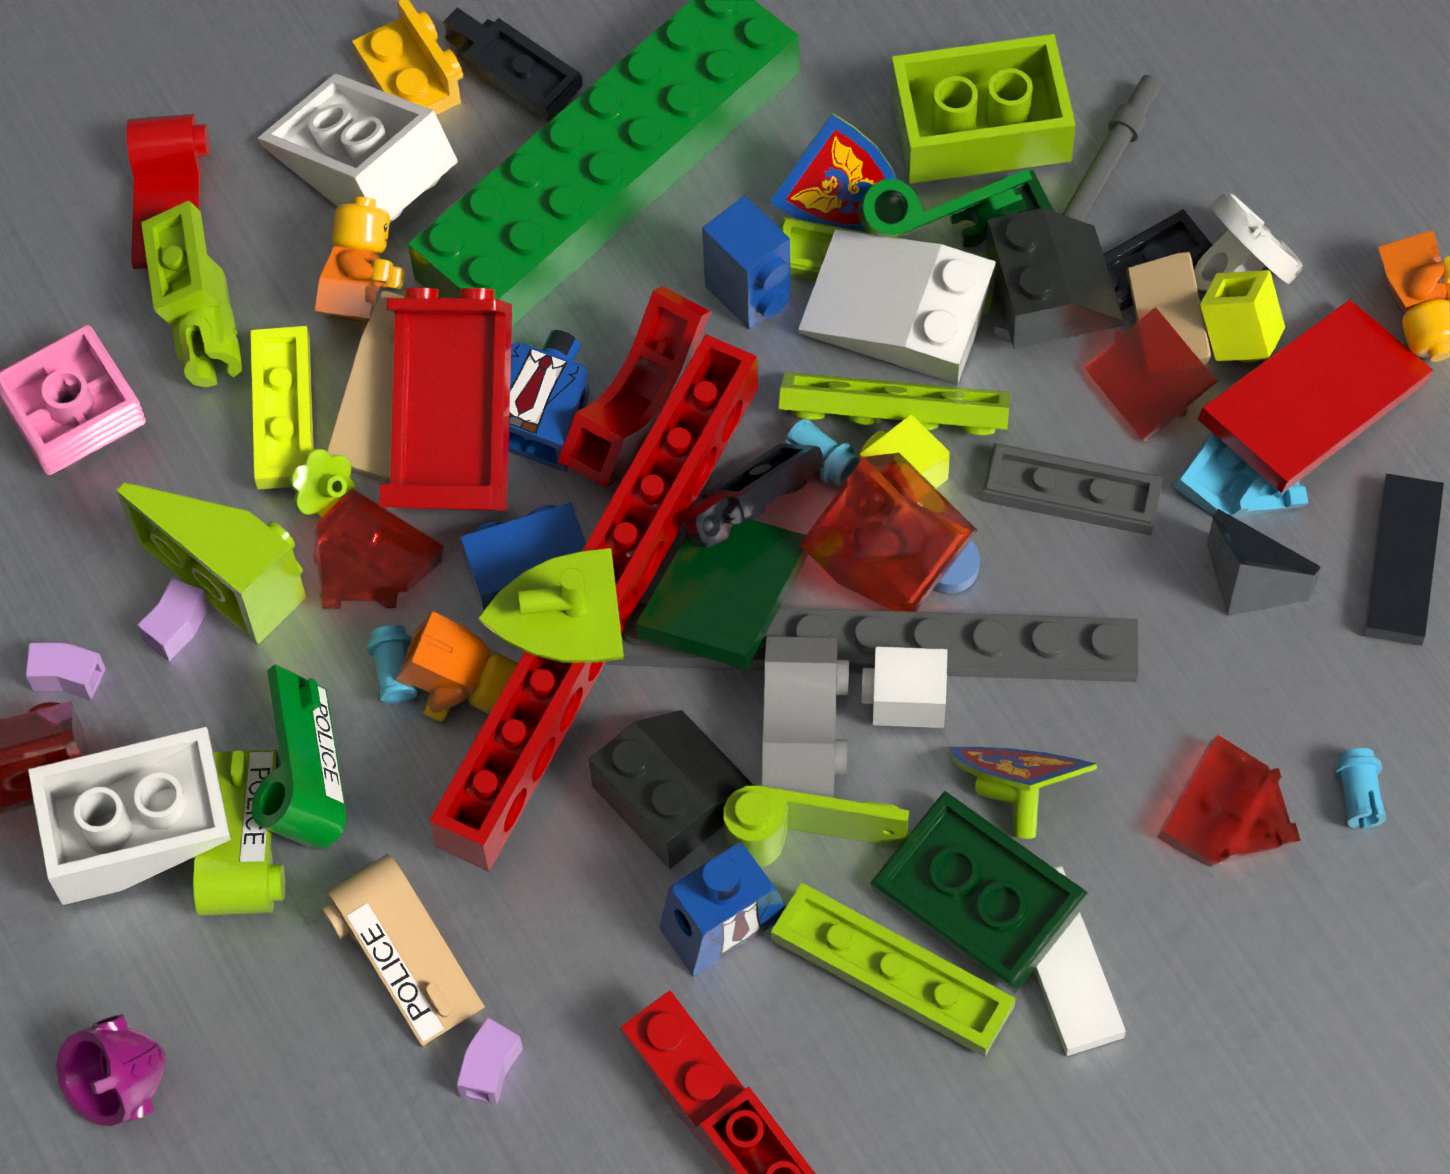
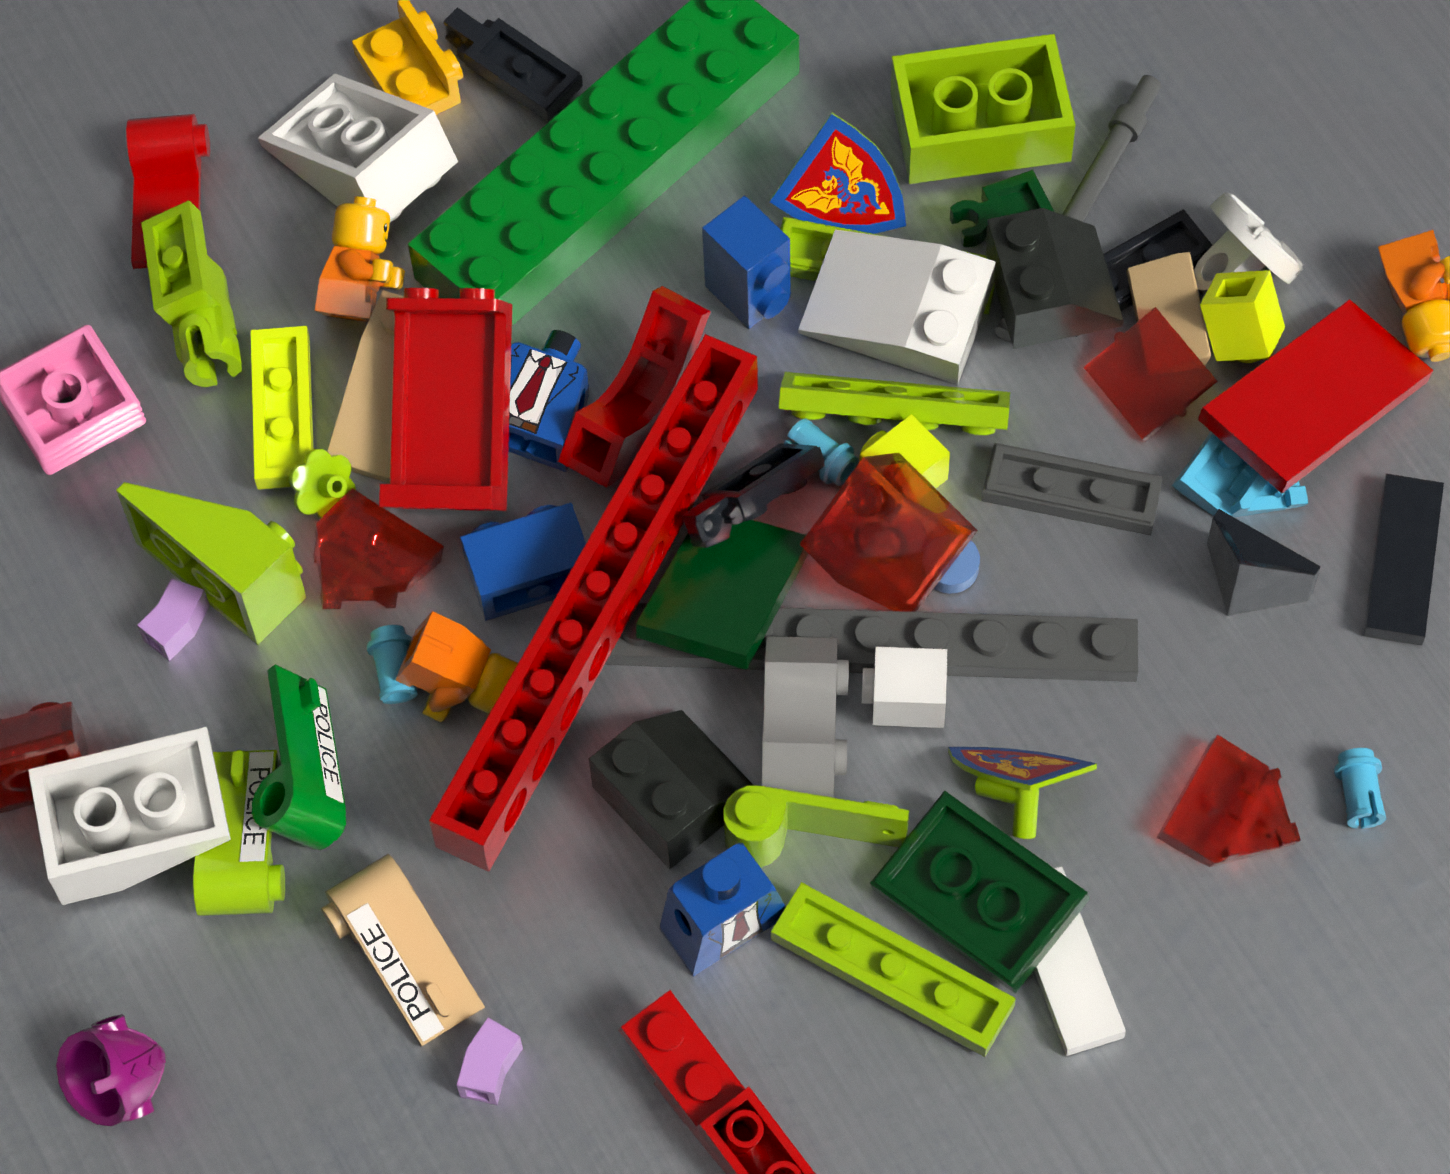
lavender piece [26,643,106,700] -> none
lime shield [478,548,624,663] -> none
green door [857,169,1032,238] -> none

